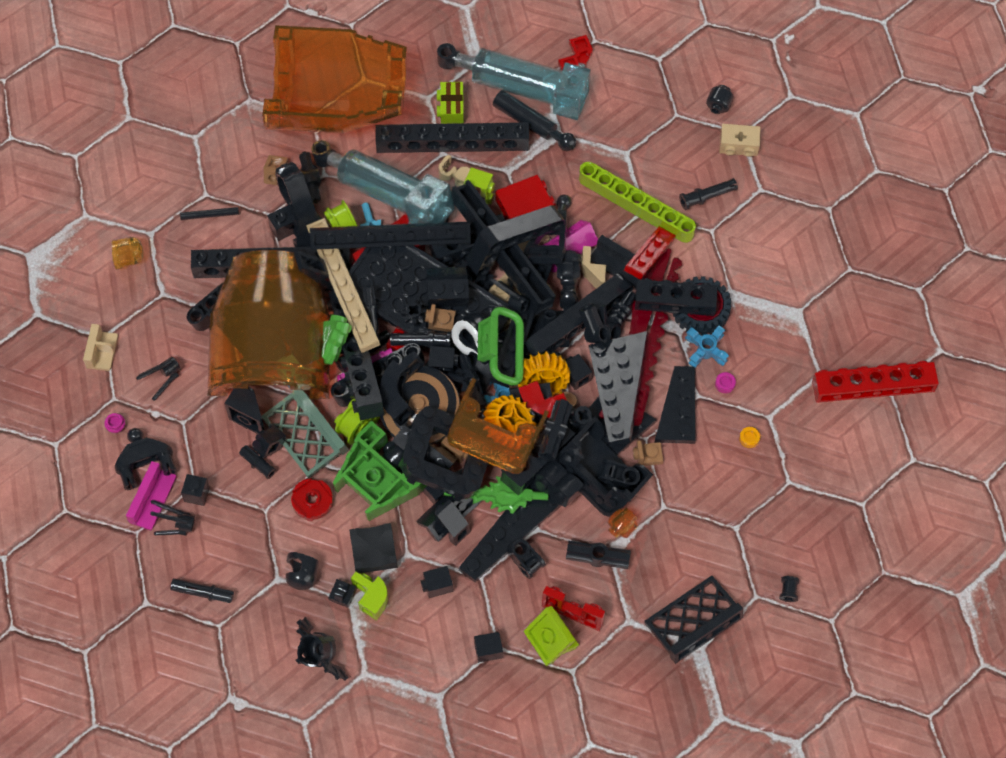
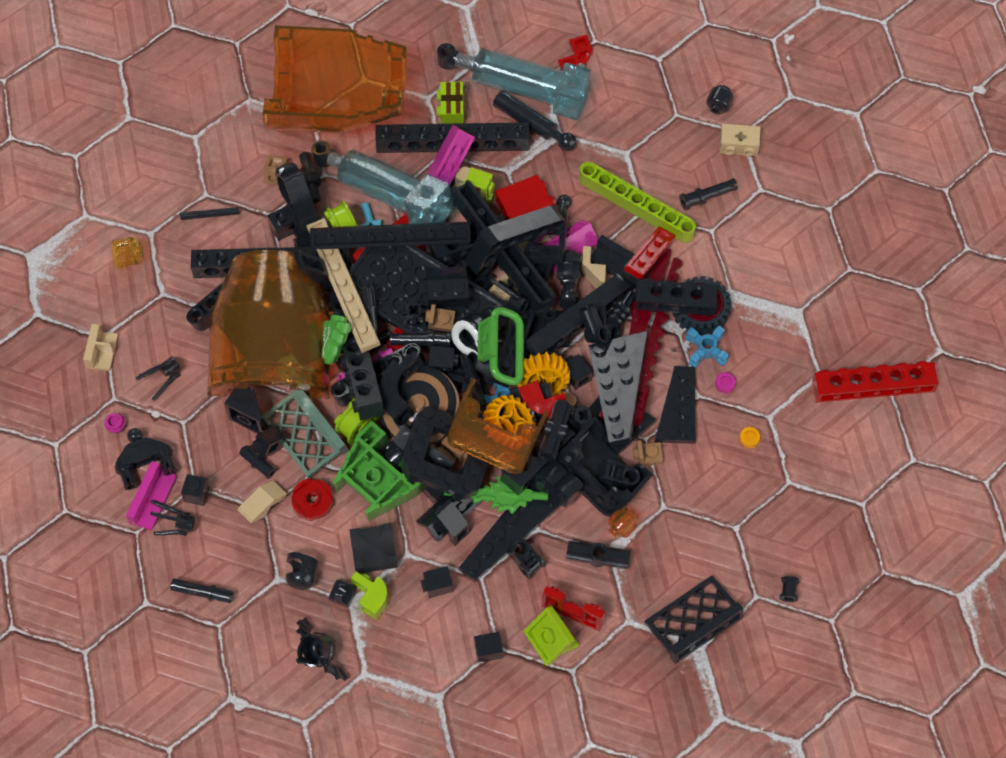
none -> tan slope [237,481,287,524]
none -> dark pink panel [426,125,475,189]

